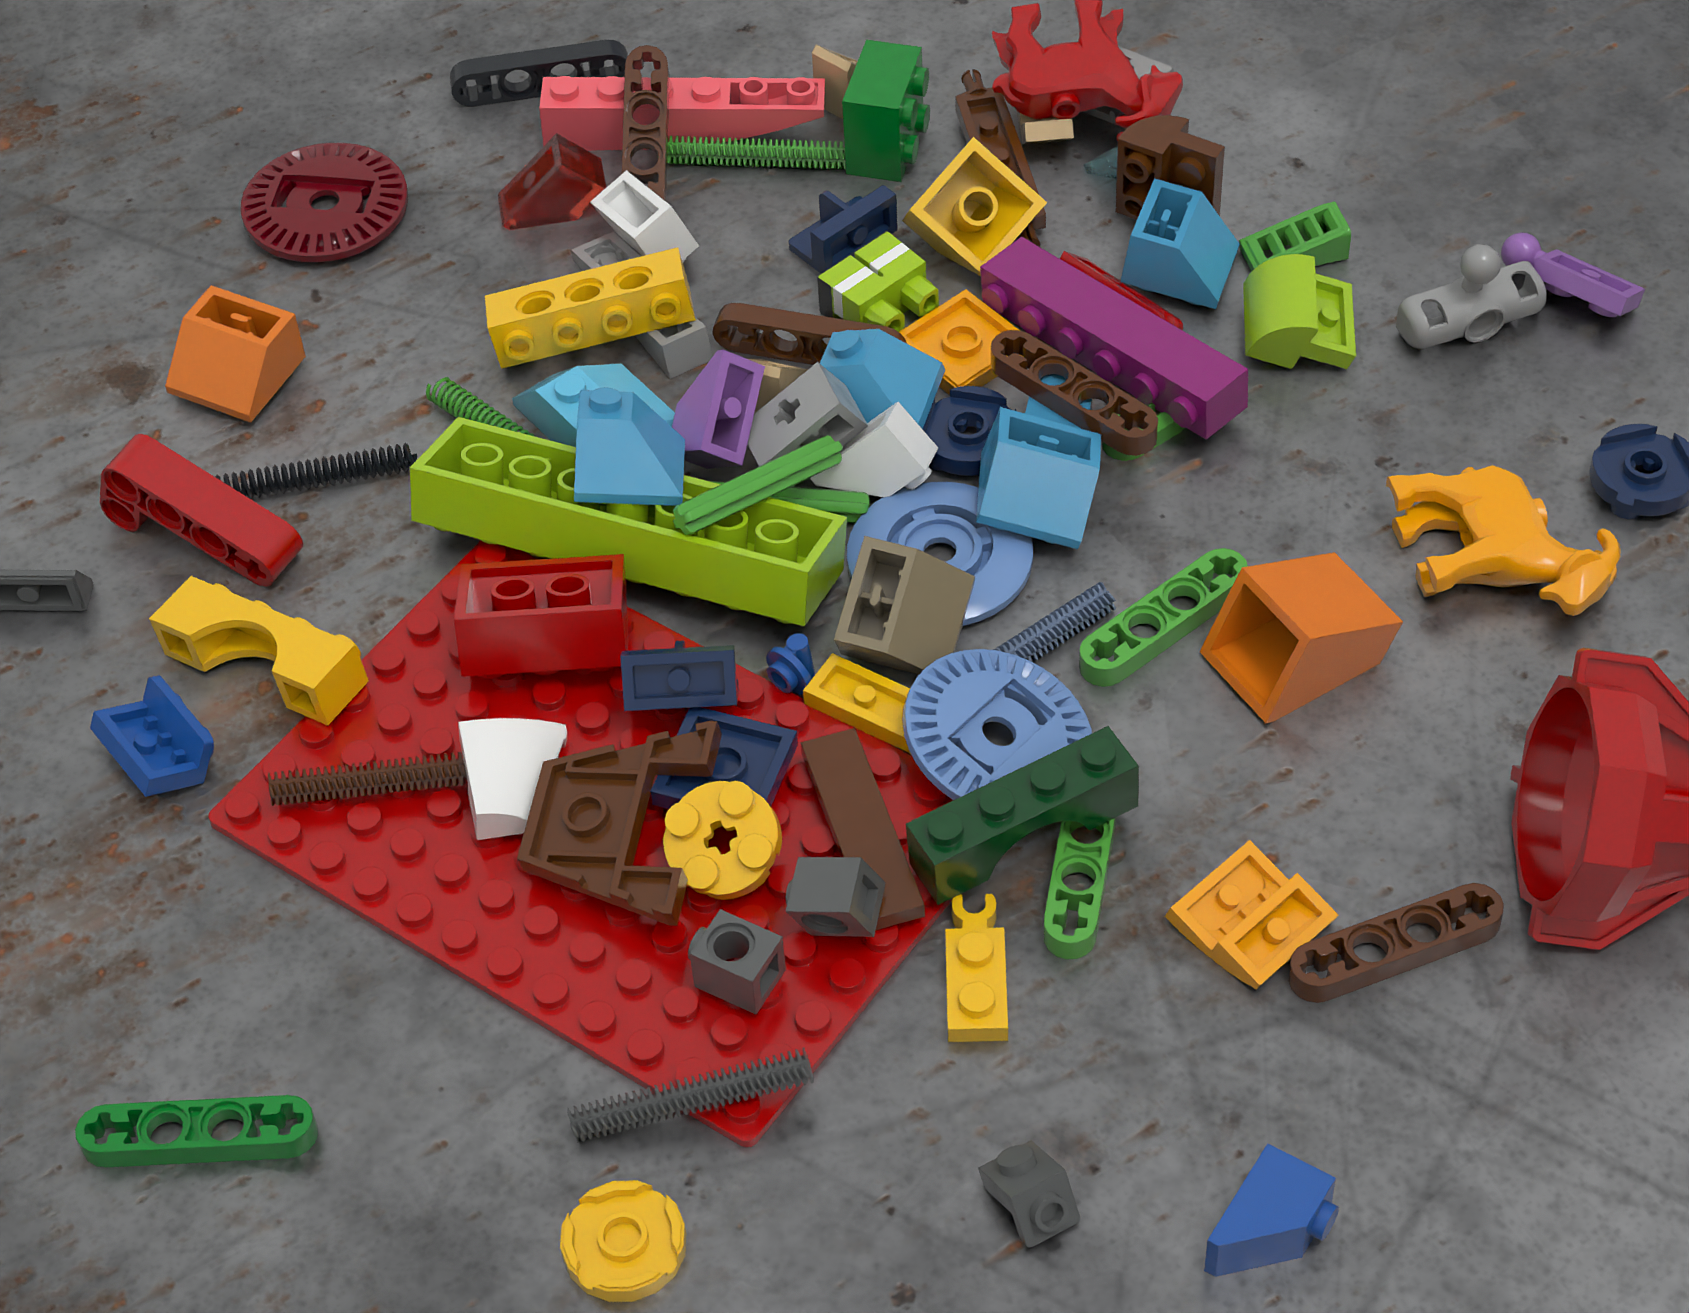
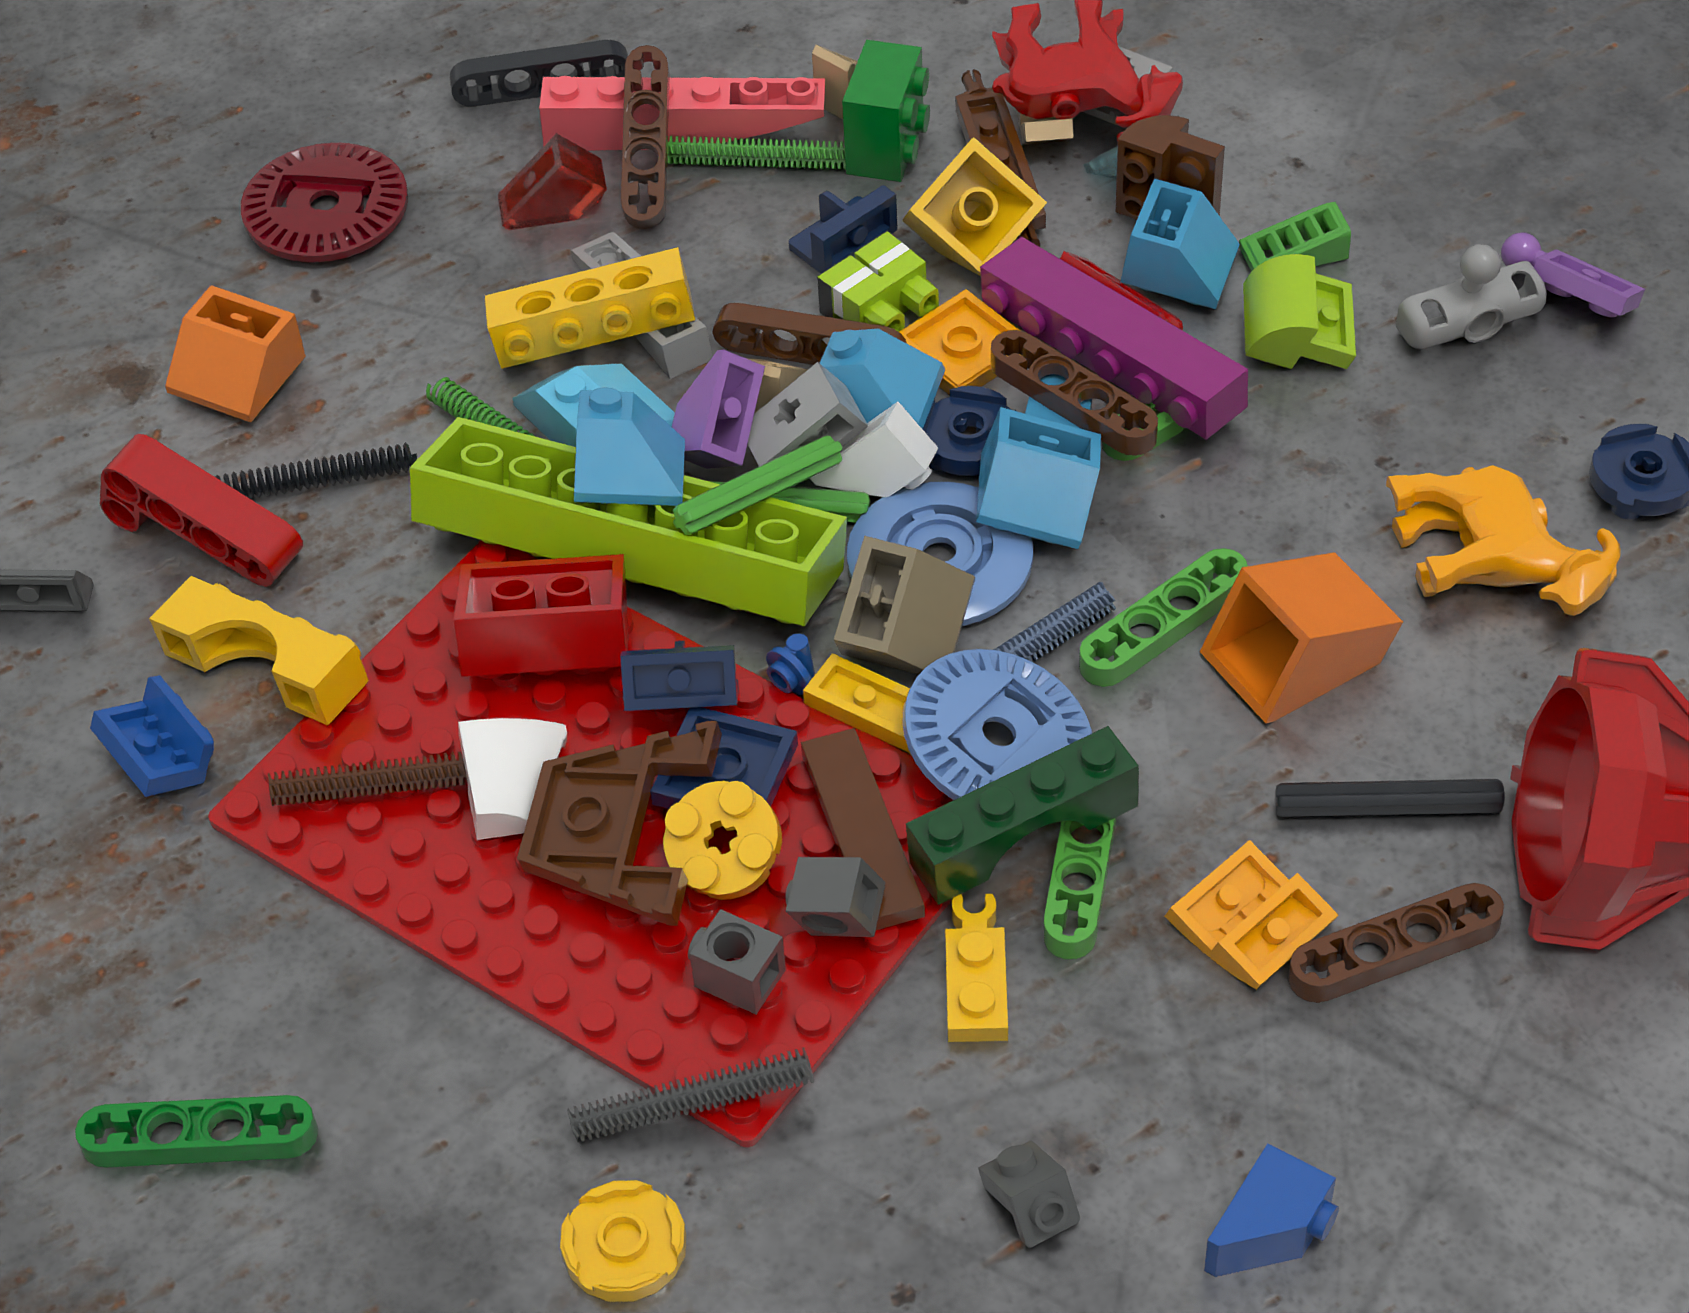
white slope [590,170,699,262] -> none
none -> black axle [1275,779,1505,817]

